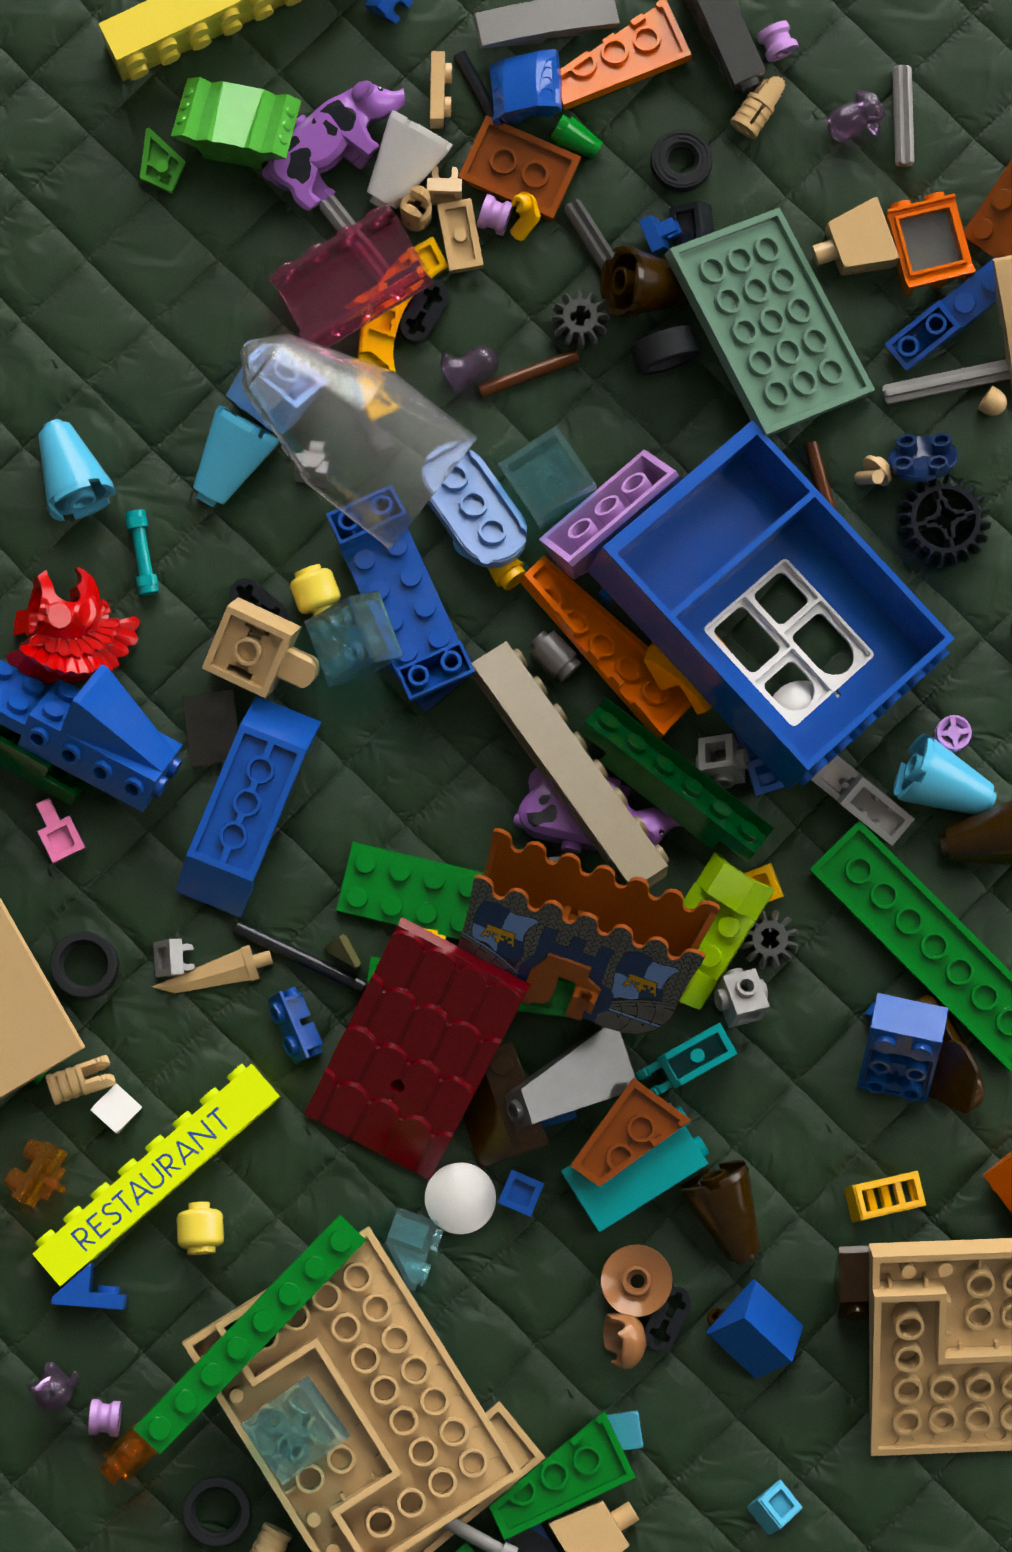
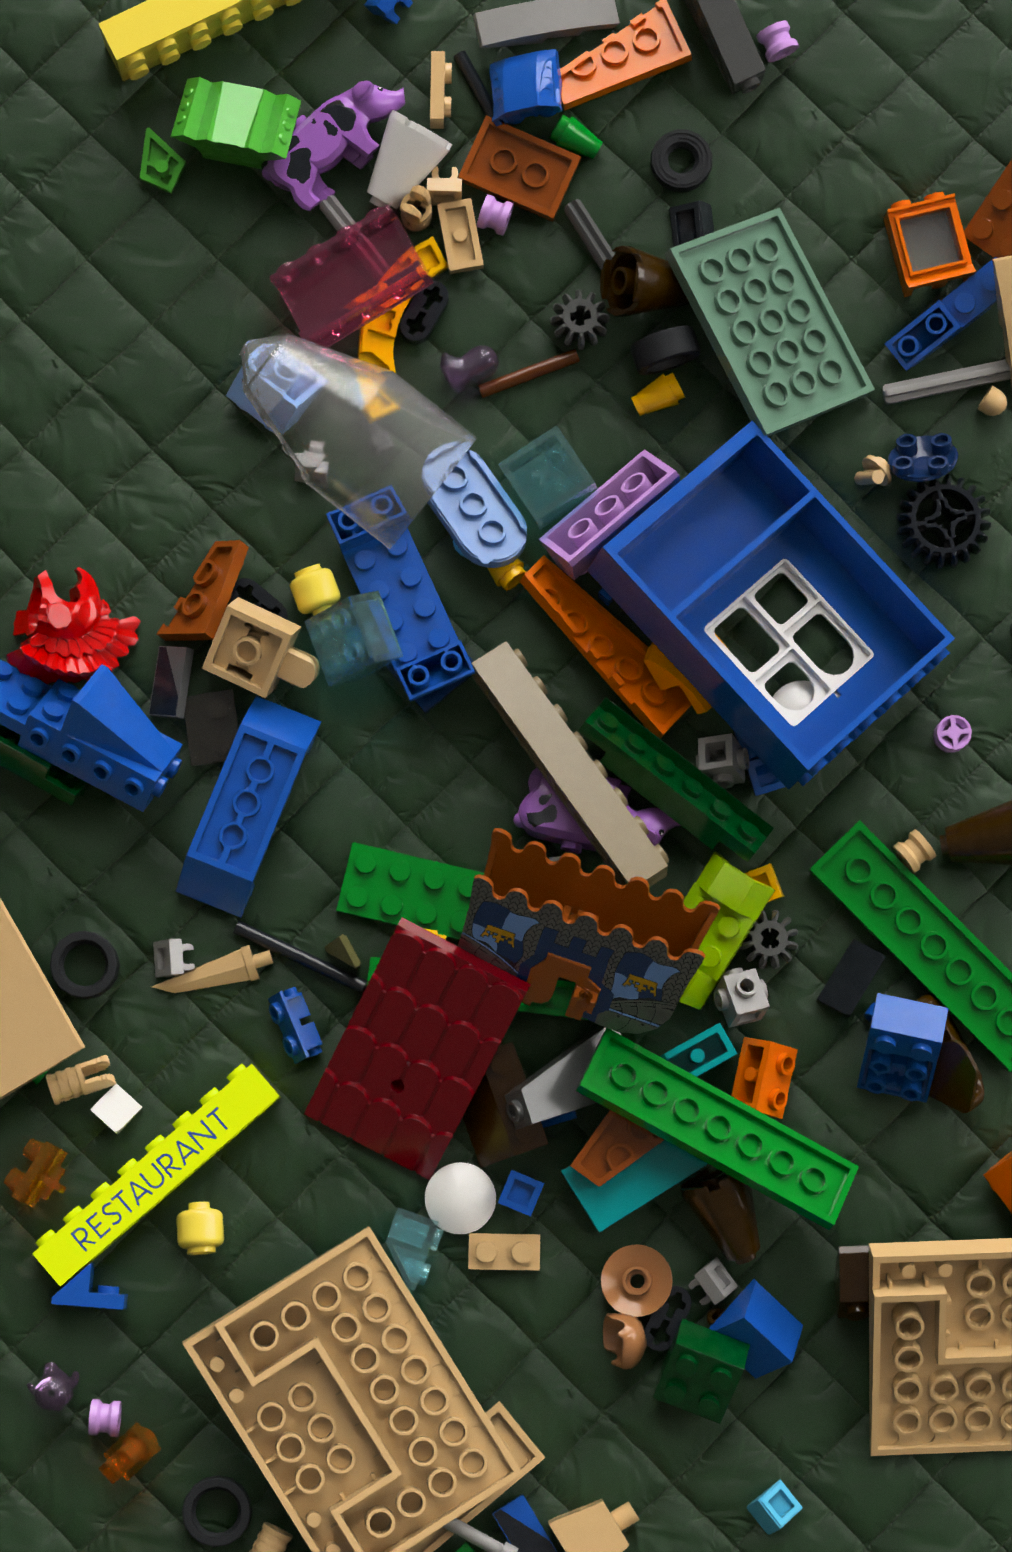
bright pink plate [36,798,86,863] -> none
medium azure cone [38,419,116,521] -> none
teal bar [125,509,160,596] -> none
green plate [133,1214,366,1454] -> none
medium azure cone [193,405,280,507] -> none
clear light blue brick [240,1376,351,1485] -> none
green wing [489,1411,636,1540] -> none
yellow arm [510,192,541,241] -> none
flat silver brick [529,631,581,683] -> none
medium azure slope [607,1410,643,1450] -> none
blue tile [639,215,683,257] -> none
tan hinge [730,76,786,139] -> none
reddish brown bar [804,441,836,509] -> none
tan torso [811,197,900,275] -> none
light grey slope [811,755,915,846] -> none
clear purple animal [826,89,885,142] -> none
yellow slope [844,1171,926,1223] -> none
light grey axle [892,65,915,167] -> none
medium azure cone [893,734,996,815] -> none
none -> tile [149,646,194,719]
none -> dark orange wing [156,540,249,641]
none -> tan plate [468,1233,540,1271]
none -> green plate [576,1028,859,1230]
none -> yellow cone [631,372,685,416]
none -> dark green brick [653,1319,750,1424]
none -> light grey tile [689,1257,738,1305]
none -> orange brick [731,1037,798,1119]
none -> black slope [817,939,886,1018]
none -> tan wheel [892,829,936,874]

